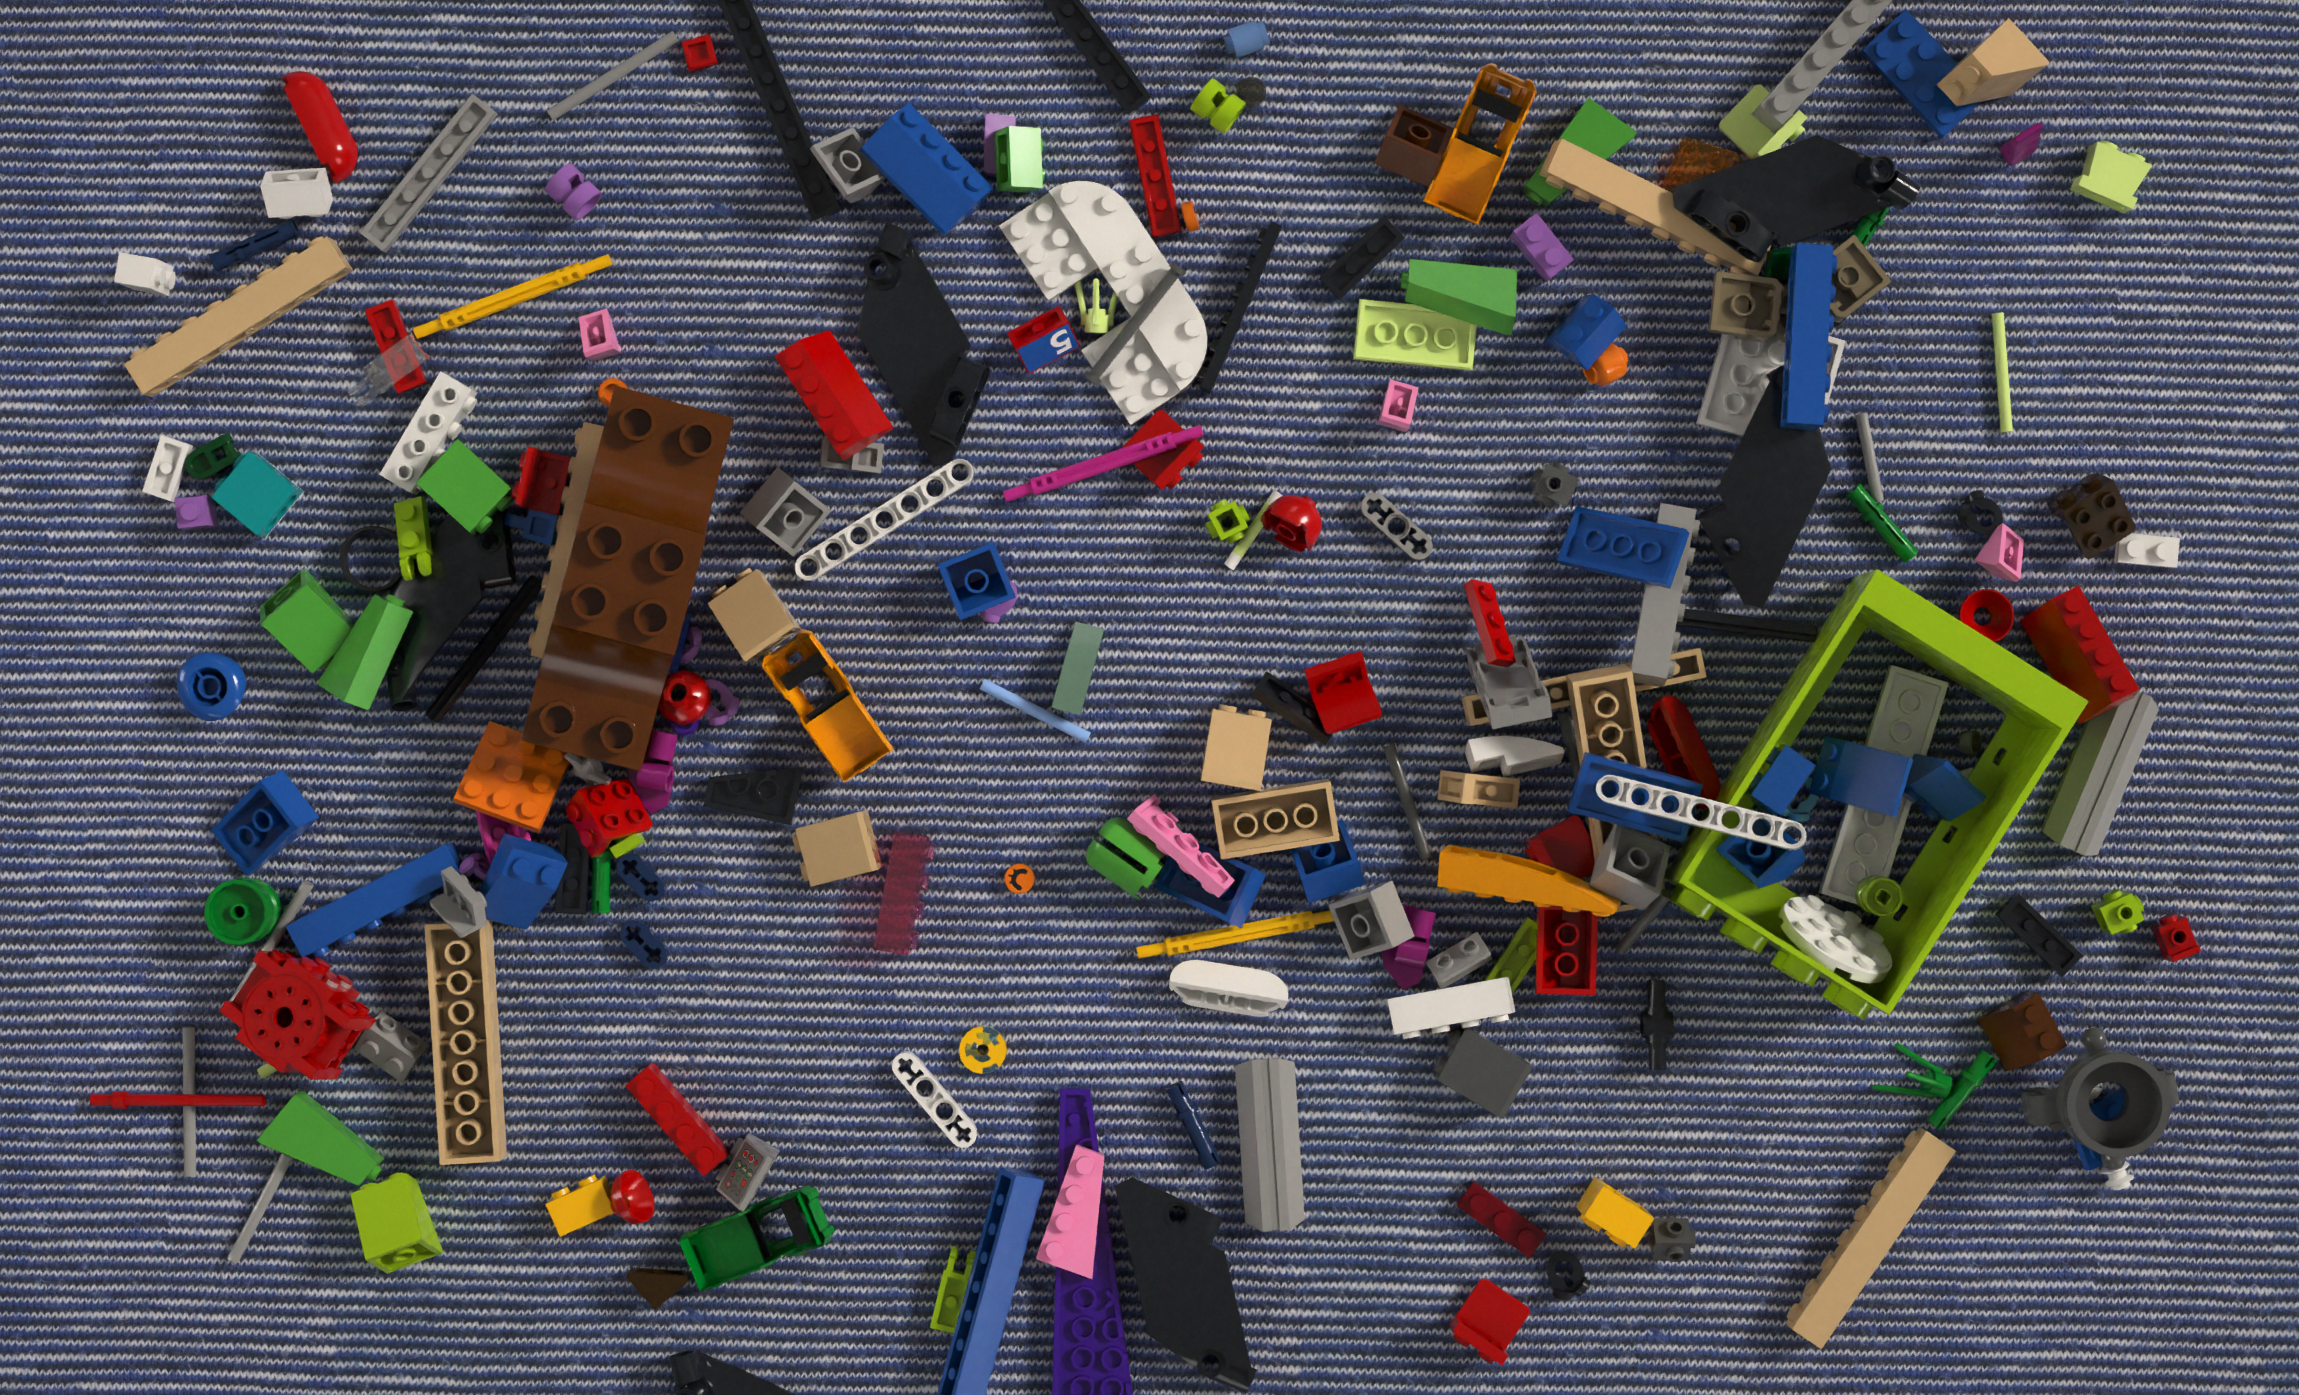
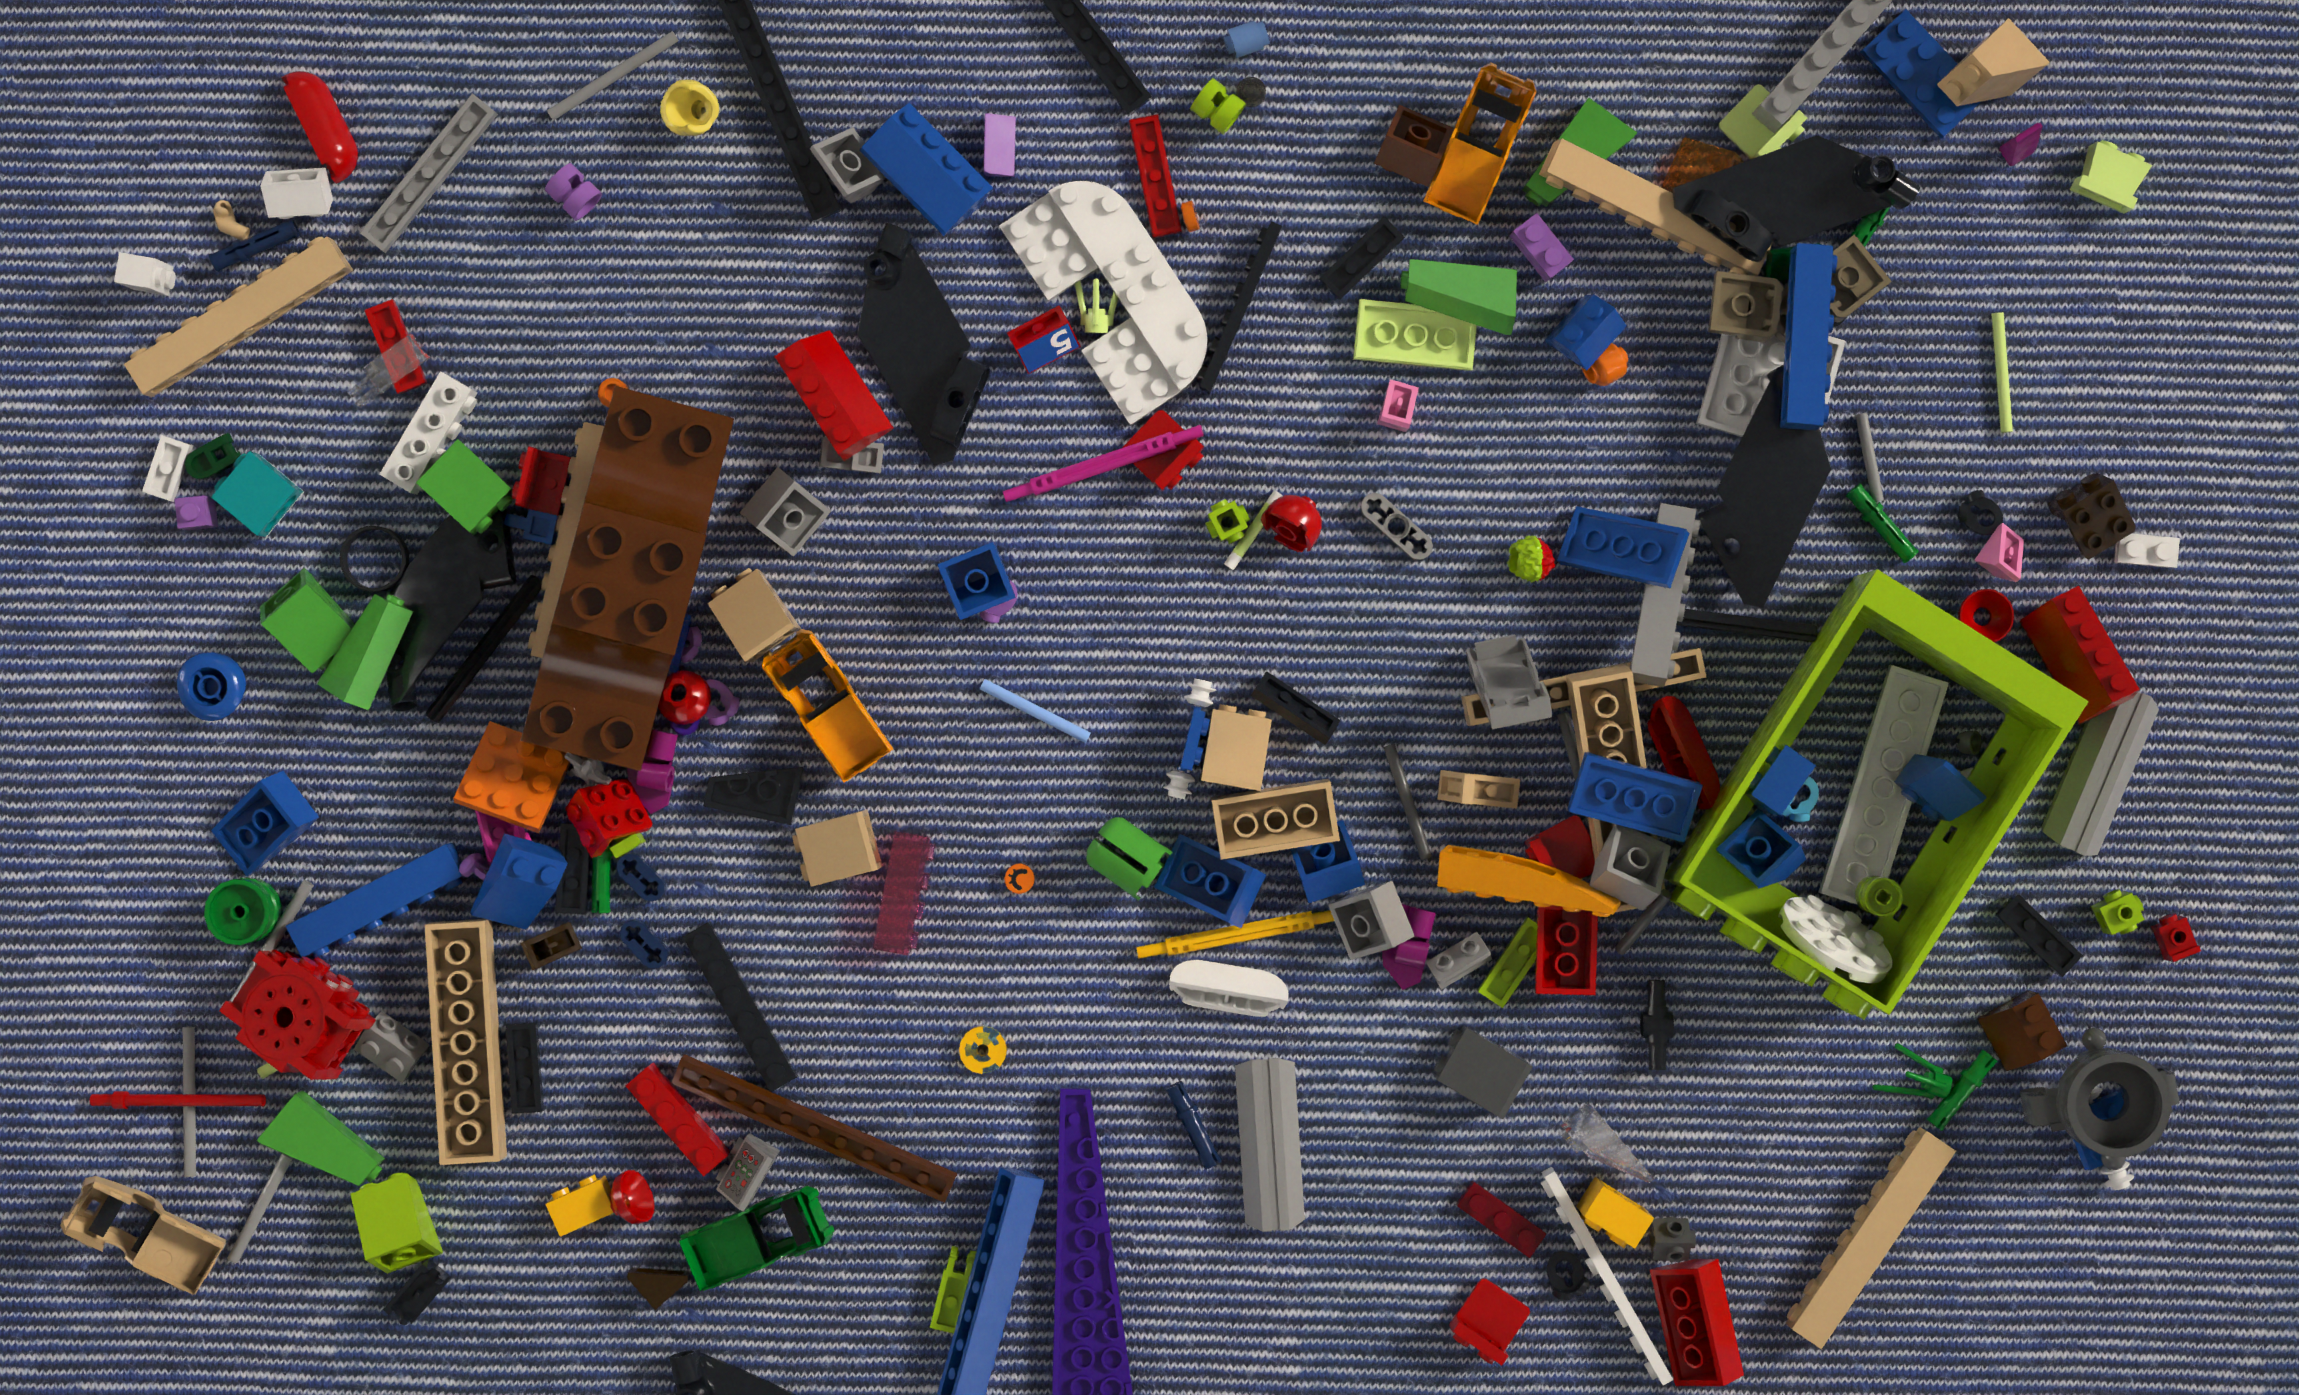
lime hinge [394,496,432,581] -> none
yellow axle [413,254,613,339] -> none
light grey bracket [430,866,487,938] -> none
bright pink slope [579,308,621,362] -> none
red tile [681,34,719,72] -> none
white beam [795,459,974,581] -> none
white beam [892,1051,977,1148] -> none
brick [995,126,1045,193] -> none
bright pink wing [1036,1144,1104,1279] -> none
sand green slope [1051,621,1104,715] -> none
dark grey bar [1083,261,1186,386] -> none
black panel [1115,1177,1257,1395] -> none
bright pink wing [1127,794,1235,898] -> none
red bracket [1304,651,1382,734] -> none
white brick [1387,977,1515,1039] -> none
red plate [1464,579,1516,668] -> none
white slope [1465,736,1565,777] -> none
dark grey brick [1529,462,1580,508] -> none
white beam [1596,775,1807,850] -> none
blue slope [1809,736,1913,817] -> none
none -> tan piece [61,1176,226,1295]
none -> tan arm [213,200,250,241]
none -> black hinge [383,1258,452,1325]
none -> black plate [505,1021,544,1114]
none -> dark brown slope [520,921,582,971]
none -> light yellow piece [660,79,719,136]
none -> reddish brown plate [671,1054,958,1203]
none -> black plate [683,921,798,1092]
none -> plate [1163,678,1216,799]
none -> lime piece [1507,536,1555,583]
none -> white plate [1541,1167,1673,1385]
none -> clear slope [1560,1102,1654,1183]
none -> red slope [1650,1258,1744,1386]

